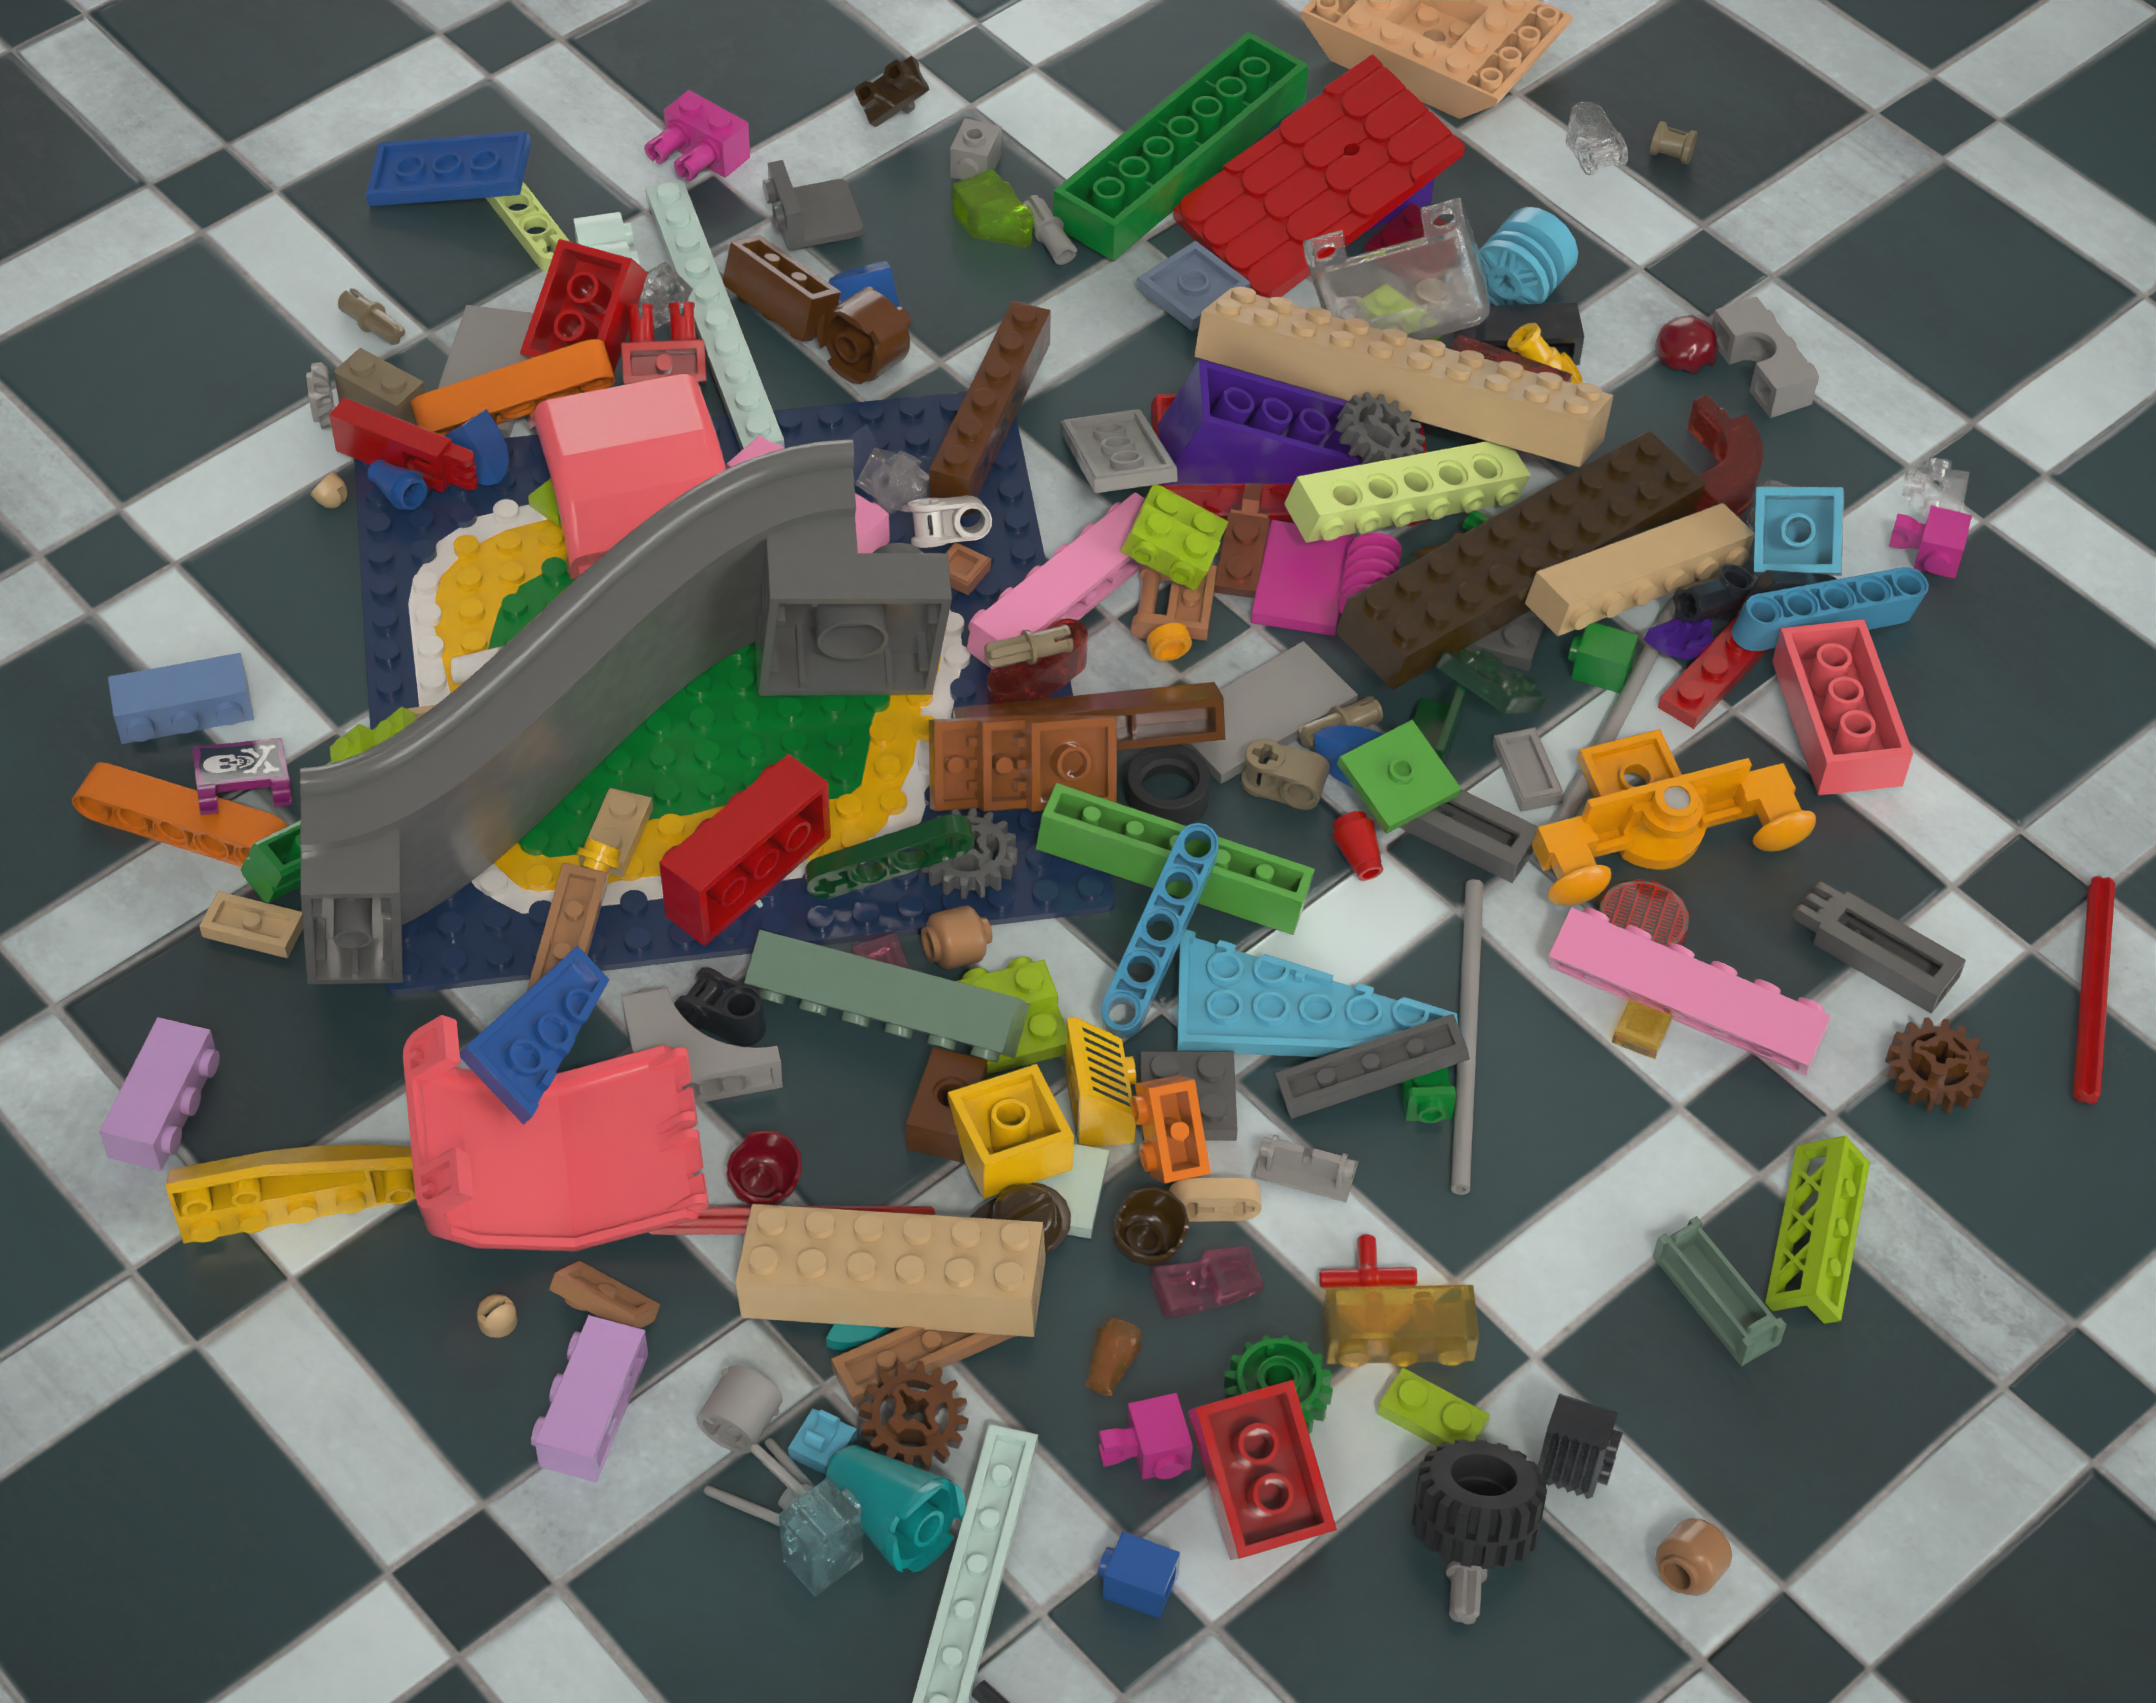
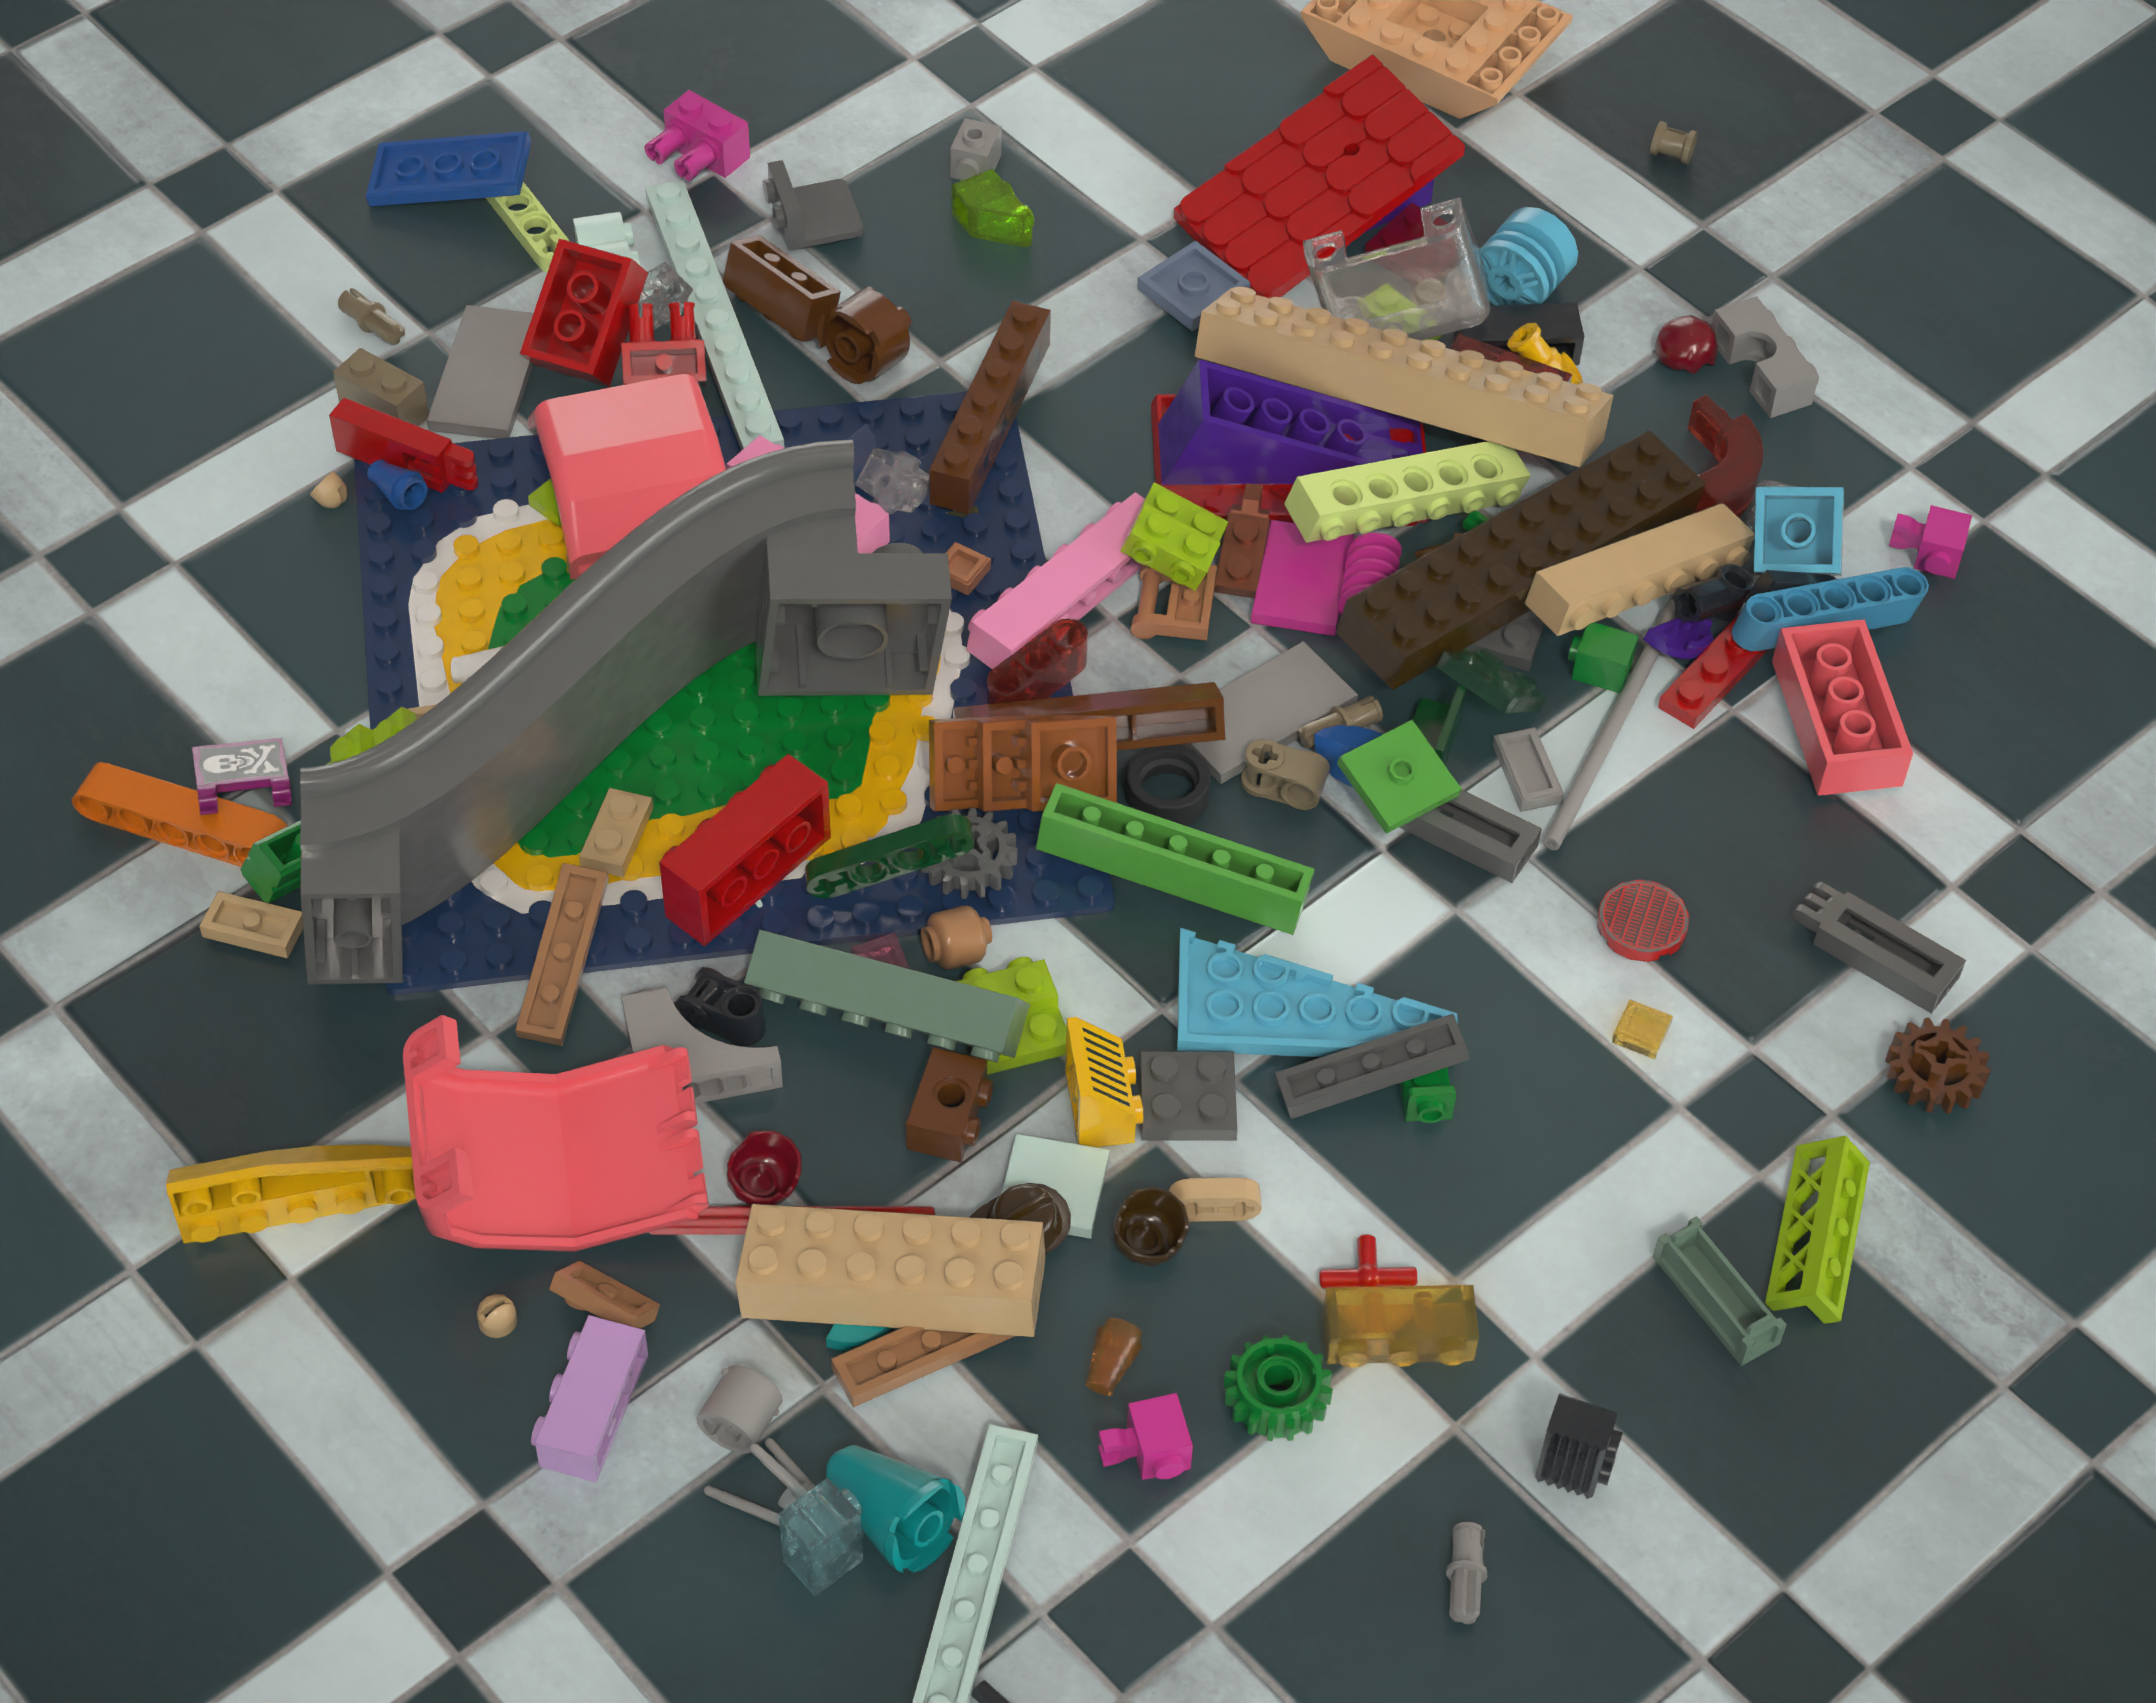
lavender brick [99,1017,220,1171] -> none
medium blue brick [108,653,254,744] -> none
light grey gear [306,362,335,429] -> none
orange beam [410,339,616,436] -> none
blue brick [443,409,509,486] -> none
blue wing [460,946,610,1125] -> none
yellow plate [576,838,622,873] -> none
medium azure tile [788,1409,857,1475] -> none
blue brick [829,260,899,307] -> none
dark brown hips [855,56,930,127] -> none
reddish brown gear [858,1361,969,1471] -> none
white piece [908,495,992,548] -> none
yellow slope [948,1064,1074,1199] -> none
dark tan axle [984,624,1073,668] -> none
light grey axle [1022,195,1077,265] -> none
green brick [1053,31,1308,261] -> none
light grey tile [1061,409,1178,493] -> none
blue brick [1097,1531,1180,1619] -> none
dark azure beam [1101,823,1219,1039] -> none
orange brick [1131,1075,1211,1183] -> none
light orange tile [1147,623,1192,661] -> none
clear pink slope [1150,1246,1264,1318] -> none
red brick [1188,1380,1337,1560] -> none
light grey hinge [1254,1135,1359,1203] -> none
red cone [1332,811,1384,881] -> none
dark grey gear [1335,392,1425,465] -> none
lime plate [1377,1368,1490,1447] -> none
black tyre [1412,1439,1547,1569] -> none
light grey piece [1451,879,1484,1195] -> none
light orange piece [1531,729,1816,906] -> none
bright pink brick [1549,907,1830,1076] -> none
clear piece [1565,102,1628,175] -> none
medium nougat head [1655,1518,1732,1596] -> none
clear brick [1902,457,1969,517] -> none
red axle [2073,875,2115,1105] -> none

